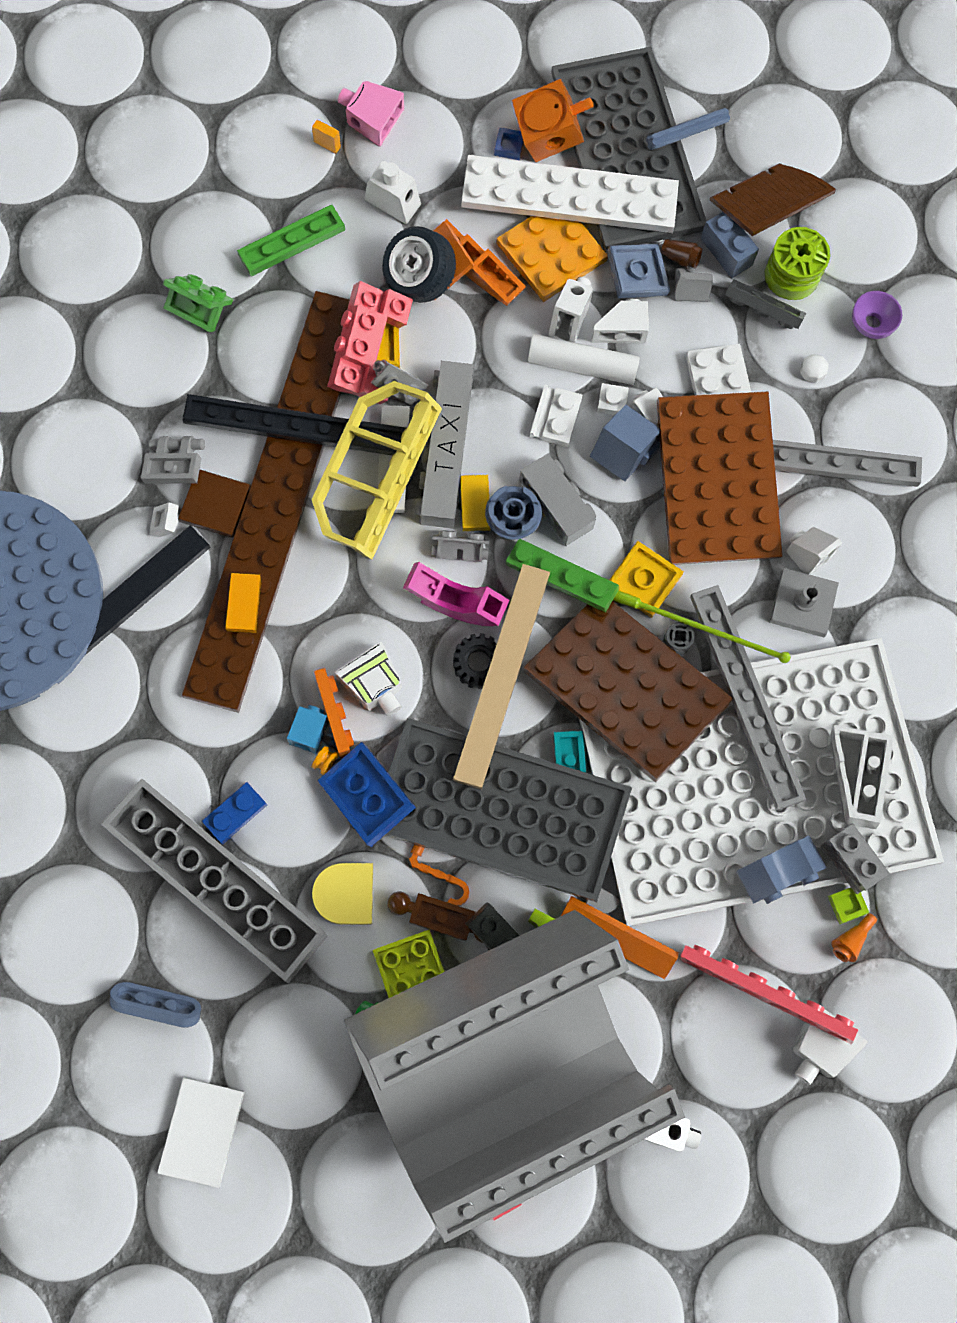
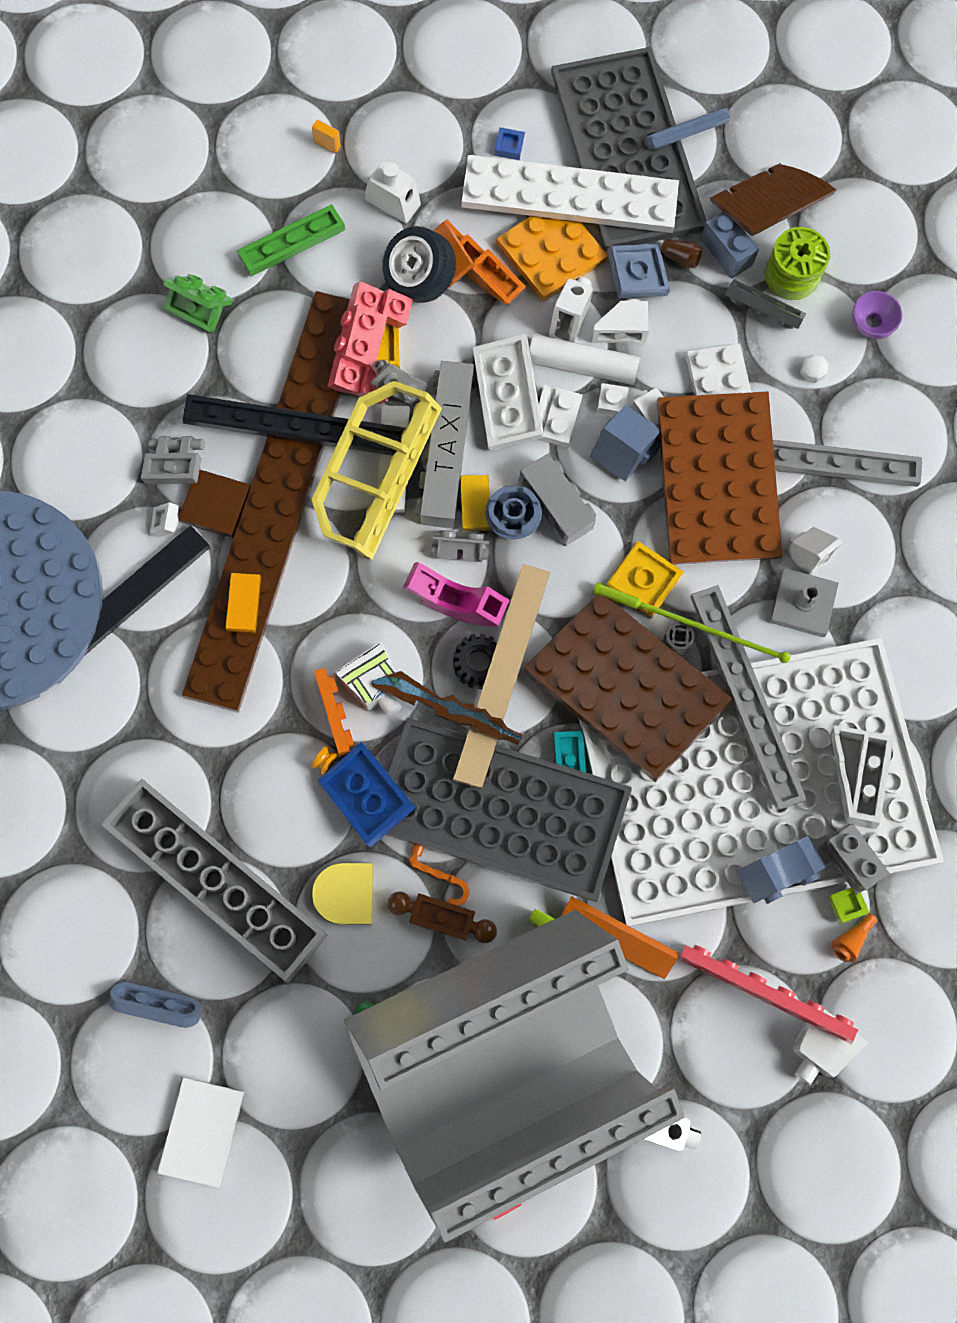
blue plate [202,782,267,845] -> none
dark azure brick [287,705,329,754] -> none
bright pink torso [338,81,404,146] -> none
neon yellow tile [372,929,444,998] -> none
pearl dark grey plate [465,902,520,950] -> none
bright green plate [506,539,619,613] -> none
orange piece [512,79,594,162] -> none
light grey tile [586,888,621,914] -> none
light grey tile [675,268,713,302] -> none
none -> reddish brown sword [372,671,523,746]
none -> white plate [473,334,544,451]

